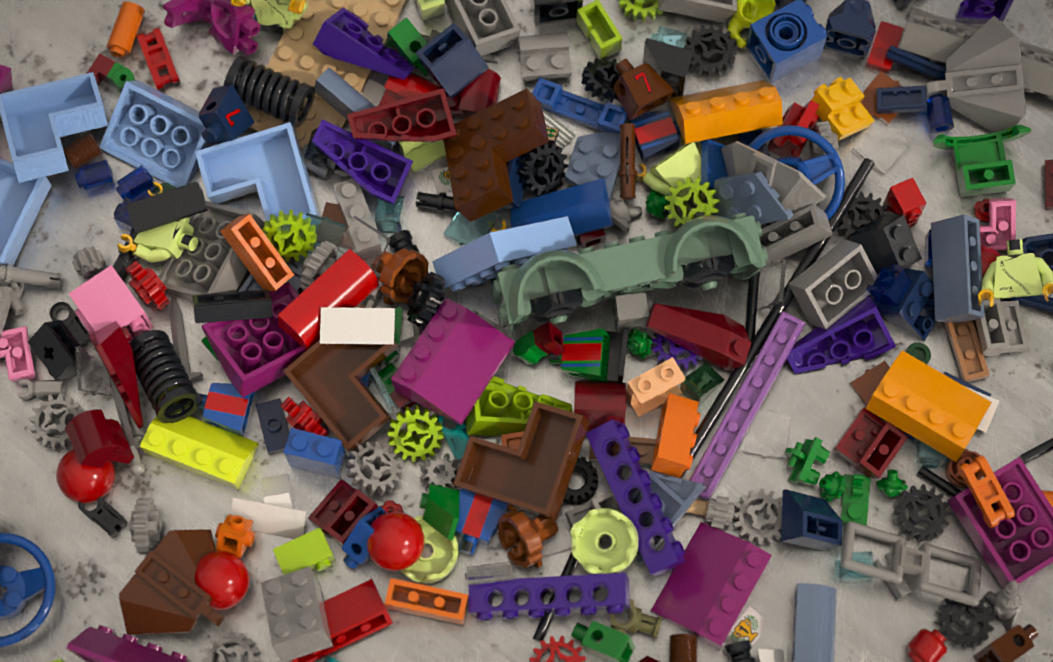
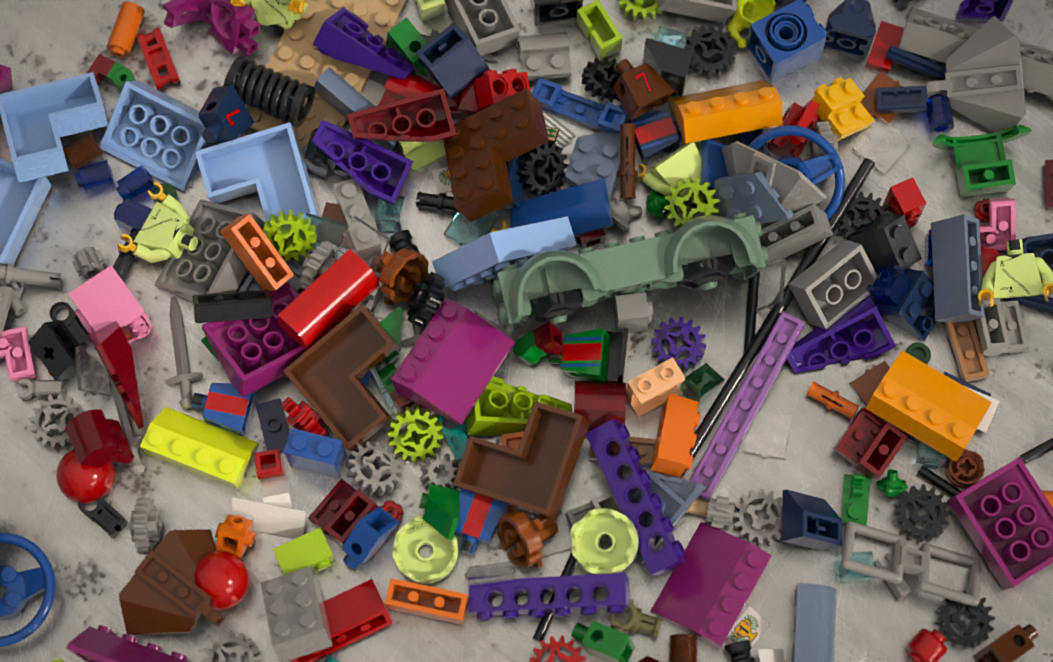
red gear [125,261,170,311] -> none
black slope [127,182,208,234] -> none
black piece [129,330,201,423] -> none
white sticker [320,307,395,344] -> none
red piece [367,511,425,571] -> none
black tyre [563,456,598,505] -> none
green plant [627,328,652,359] -> none
dark red wedge [646,303,751,371] -> none
green hips [784,437,830,486] -> none
green plant [819,471,845,502] -> none
orange plate [958,455,1015,528] -> none
light grey piece [985,580,1022,632] -> none
none -> red brick [254,448,284,480]
none -> red brick [474,69,531,109]
none -> orange pin [806,381,859,420]

